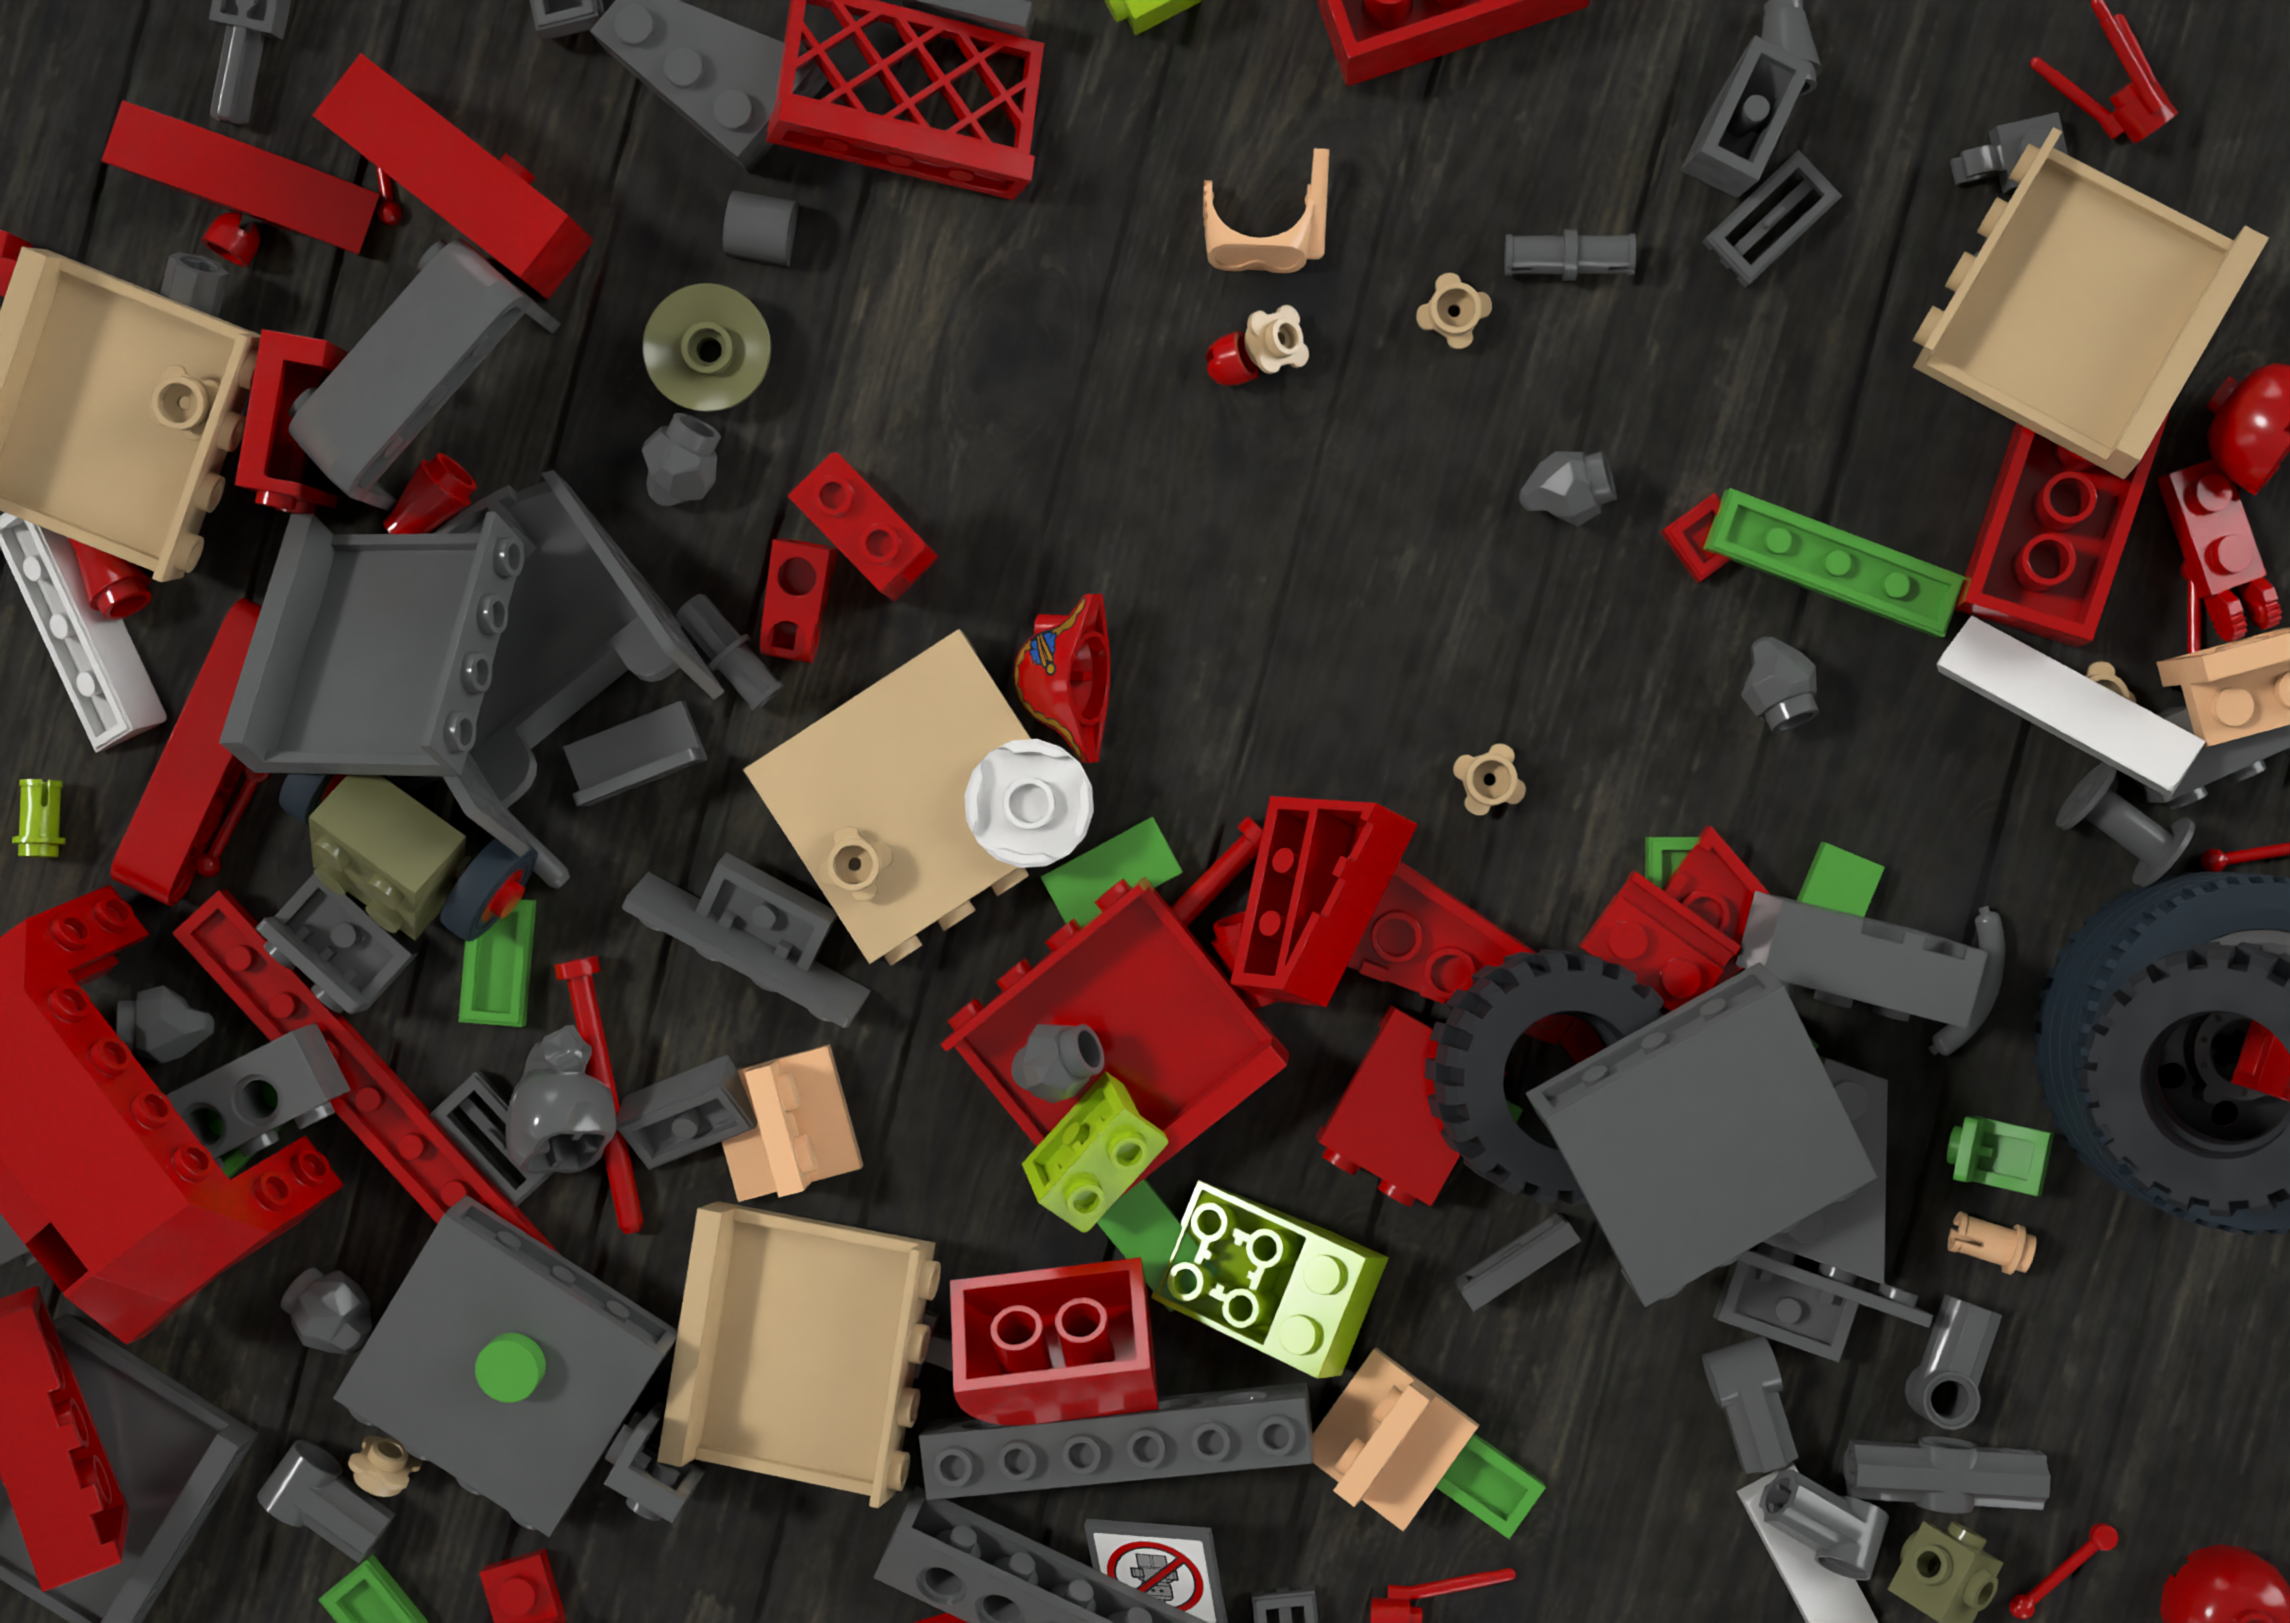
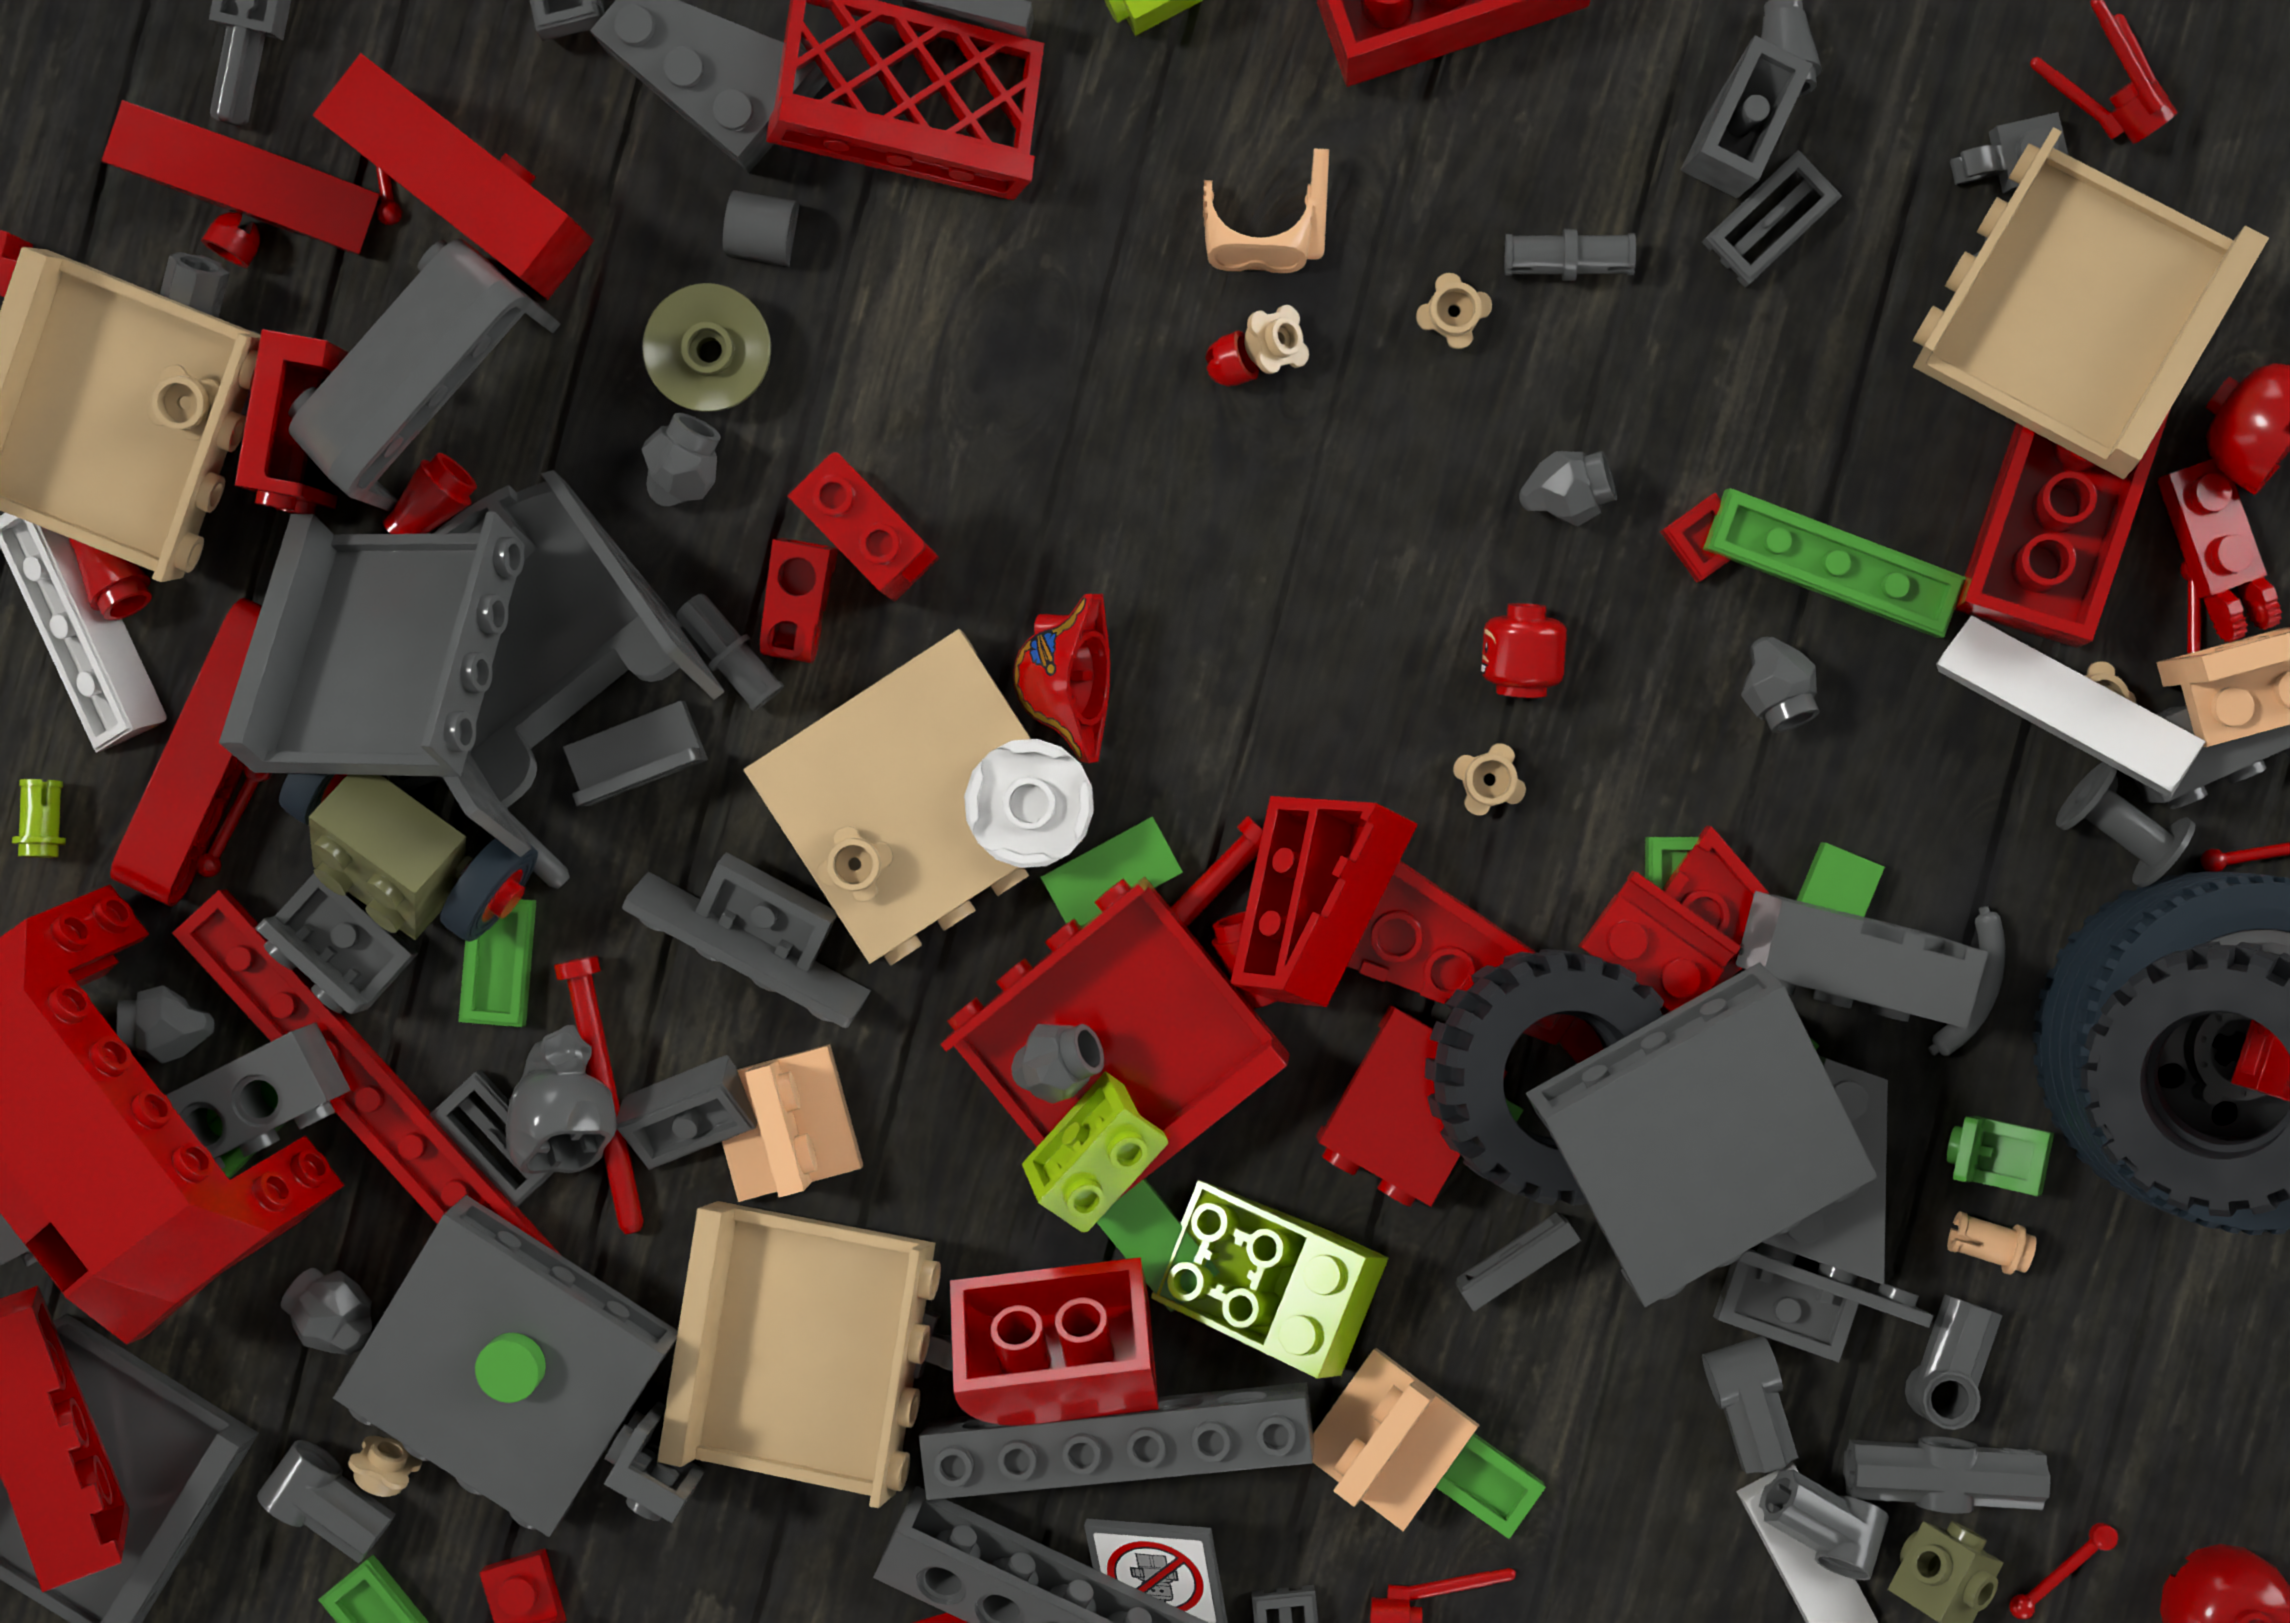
none -> red head [1481,603,1567,698]

